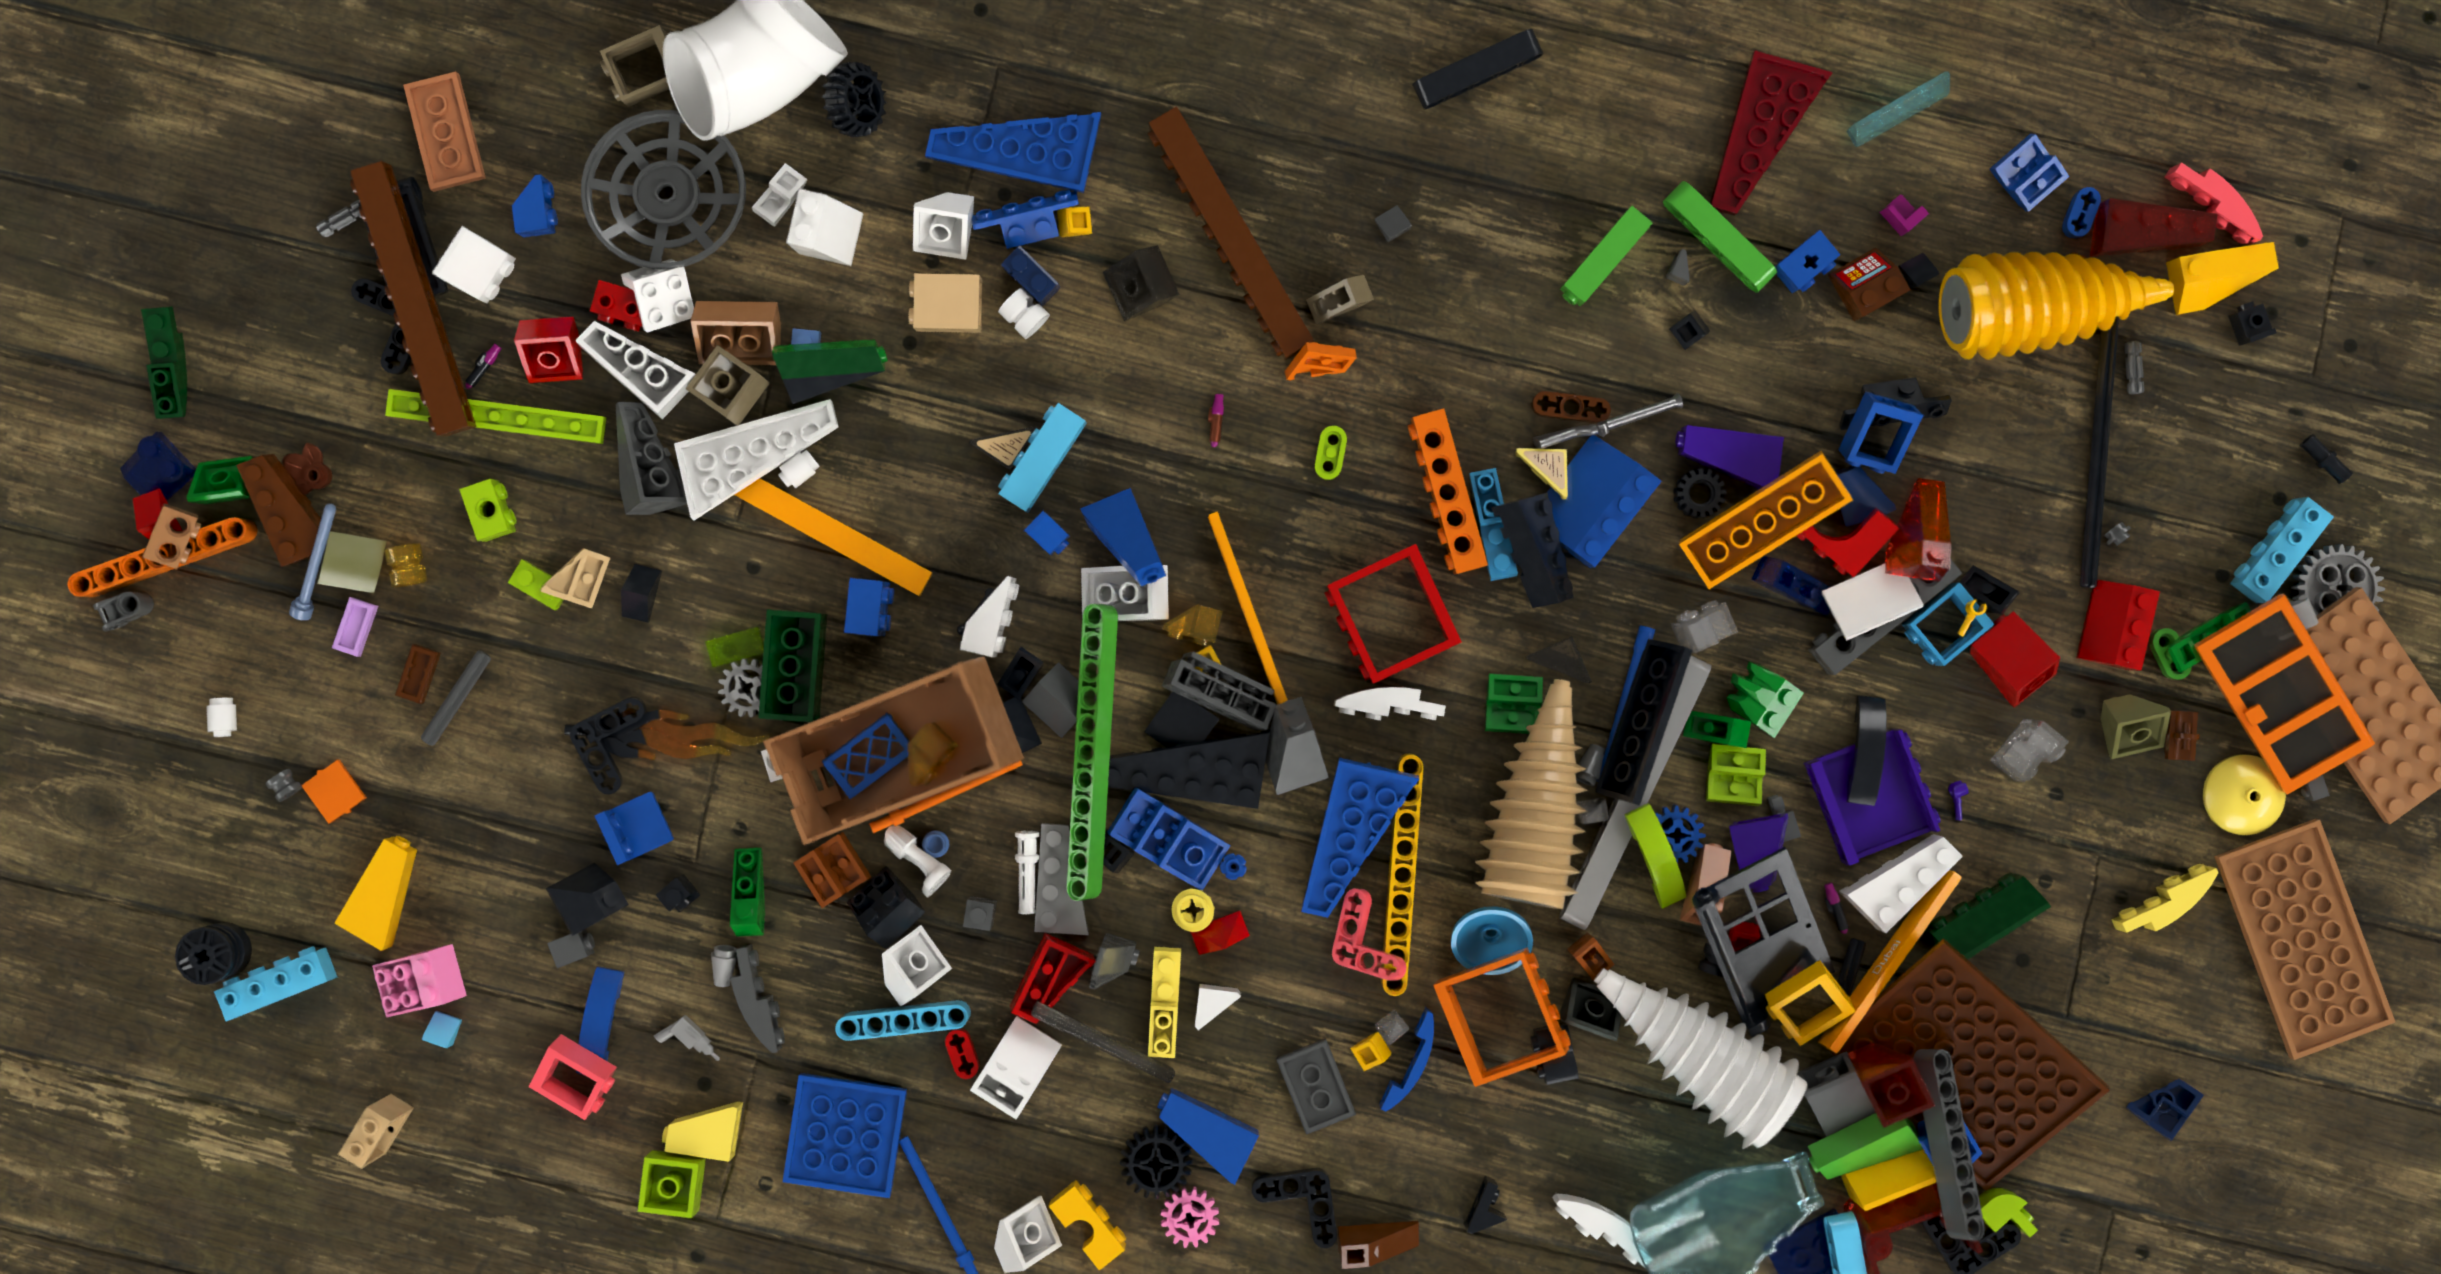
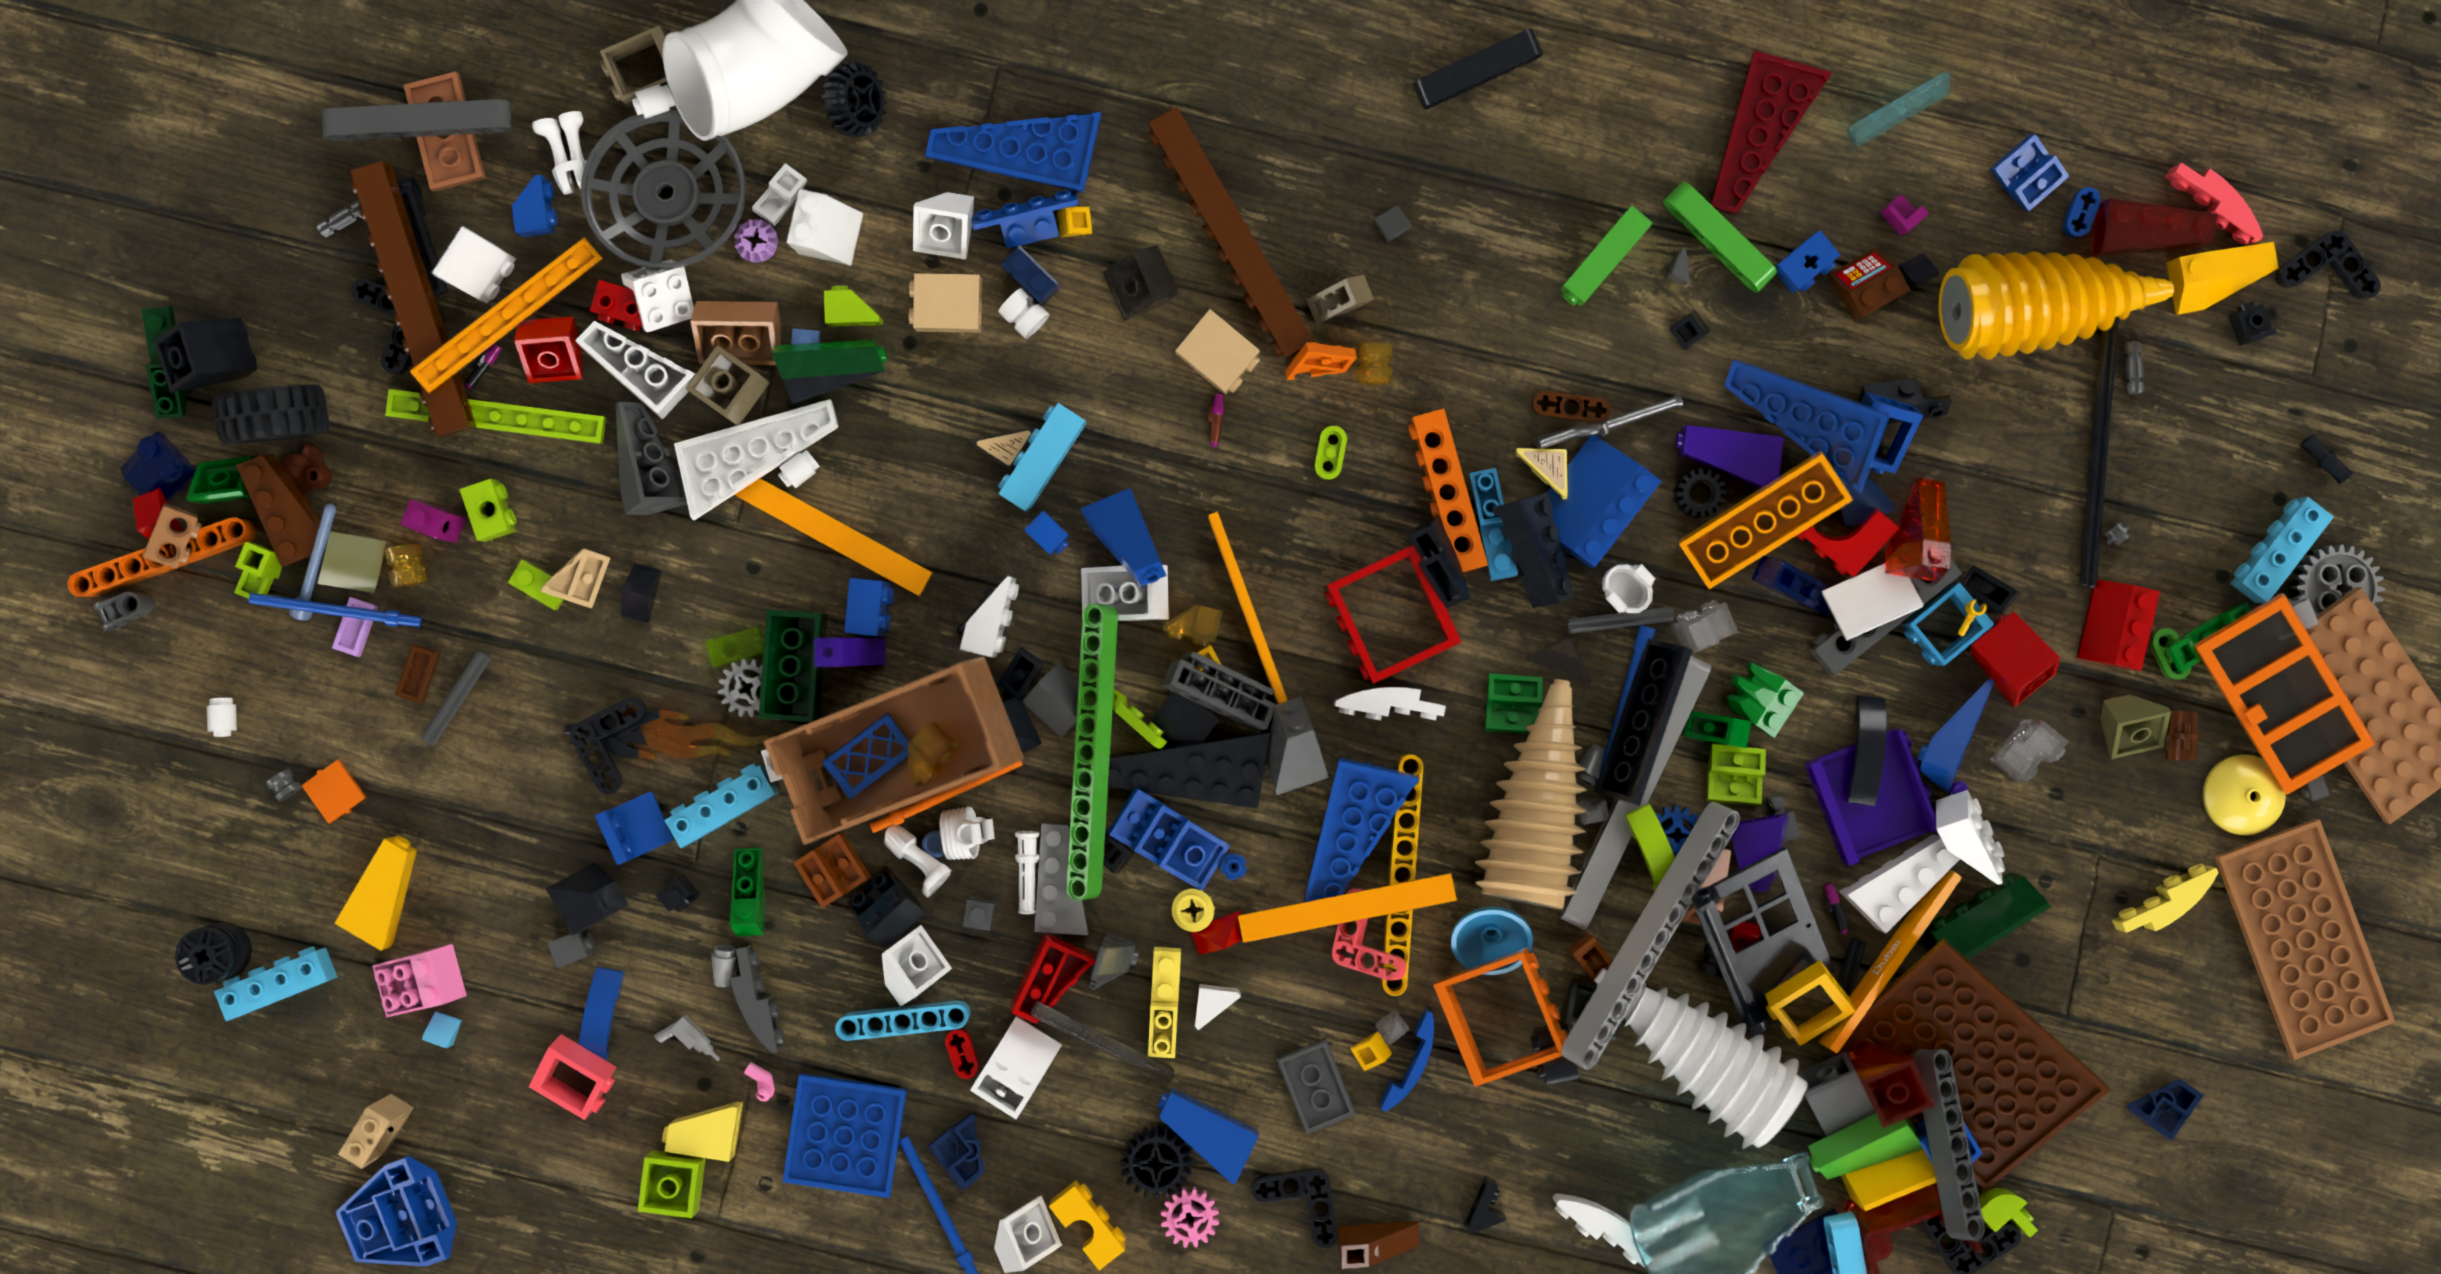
none -> black slope [154,318,257,393]
none -> black tyre [212,384,330,444]
none -> lime brick [234,542,282,599]
none -> blue bar [249,593,422,627]
none -> dark grey beam [321,99,512,141]
none -> blue wedge [335,1156,457,1267]
none -> magenta torso [401,499,466,543]
none -> light orange tile [410,237,603,394]
none -> white piece [532,111,587,195]
none -> white brick [632,84,675,119]
none -> medium azure brick [664,763,780,848]
none -> lavender gear [734,219,778,263]
none -> bright pink arm [744,1062,775,1101]
none -> dark purple slope [814,638,886,667]
none -> lime slope [824,286,883,327]
none -> dark blue slope [927,1113,985,1190]
none -> white piece [939,806,995,860]
none -> lime hinge [1113,689,1167,749]
none -> tan brick [1175,309,1260,395]
none -> light orange tile [1238,873,1457,943]
none -> clear yellow wheel [1357,343,1393,385]
none -> black slope [1408,517,1470,609]
none -> light grey beam [1562,802,1740,1069]
none -> dark grey axle [1567,607,1674,633]
none -> white piece [1602,564,1656,613]
none -> blue wing [1724,359,1891,493]
none -> blue wedge [1918,679,1995,793]
none -> white slope [1936,790,2005,885]
none -> black beam [2275,230,2381,300]

